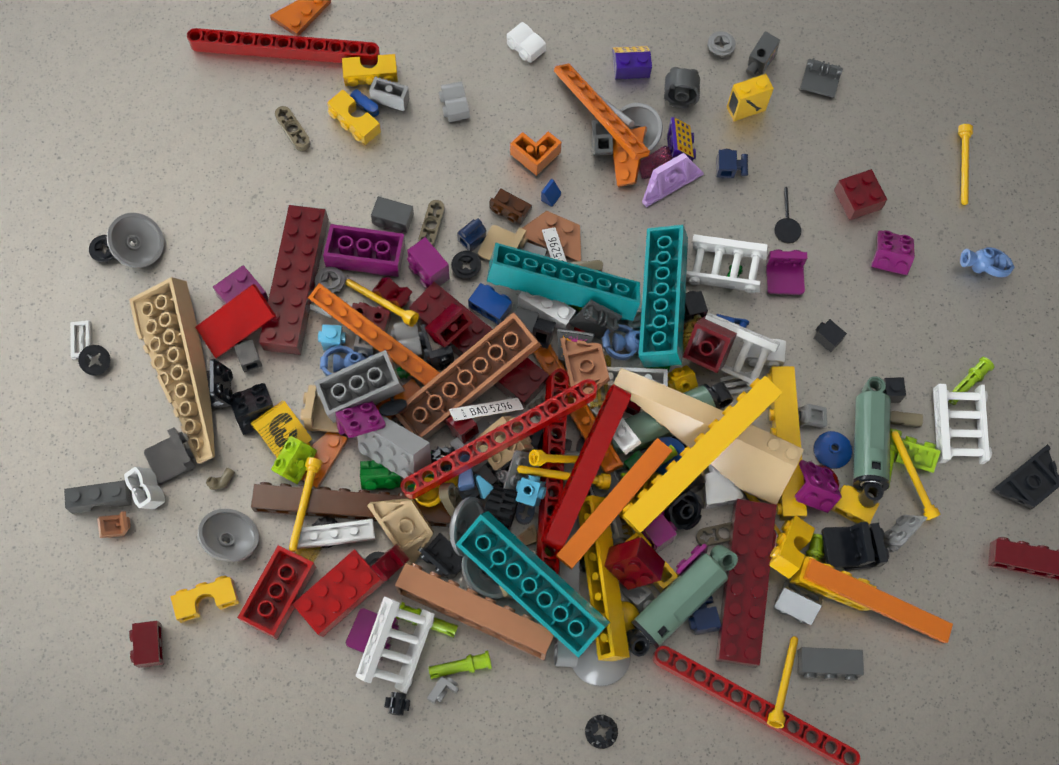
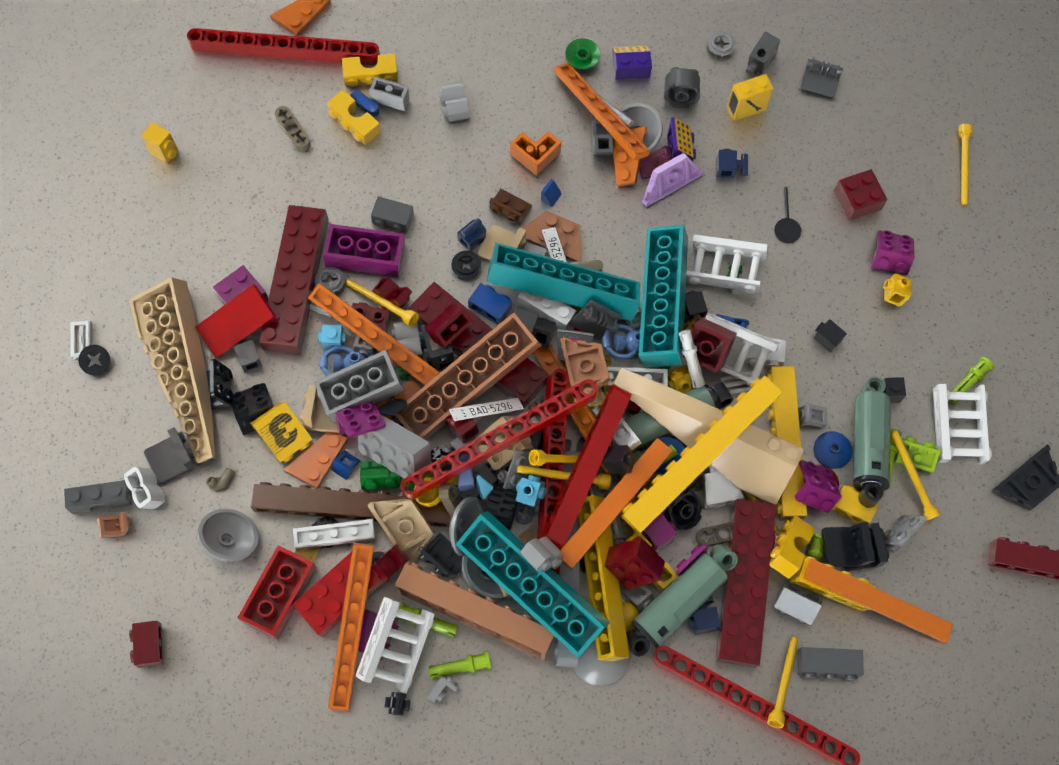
black gear [89,235,115,263] -> none
light grey dish [107,213,164,268] -> none
yellow arch [170,576,240,623] -> none
lime bracket [271,436,318,485] -> none
yellow piece [289,457,322,552] -> none
magenta brick [407,237,450,288] -> none
dark tan beam [418,200,445,247] -> none
white brick [507,22,546,63] -> none
black gear [585,714,618,749] -> none
magenta bracket [766,249,808,295] -> none
dark tan bar [891,411,923,428] -> none
medium blue piece [960,247,1015,277] -> none
none -> yellow brick [141,122,178,164]
none -> orange tile [328,543,374,711]
none -> blue slope [331,450,361,480]
none -> light grey brick [520,537,564,571]
none -> green dish [565,38,600,70]
none -> black brick [602,445,636,474]
none -> white pin [679,330,705,388]
none -> yellow brick [883,273,912,307]

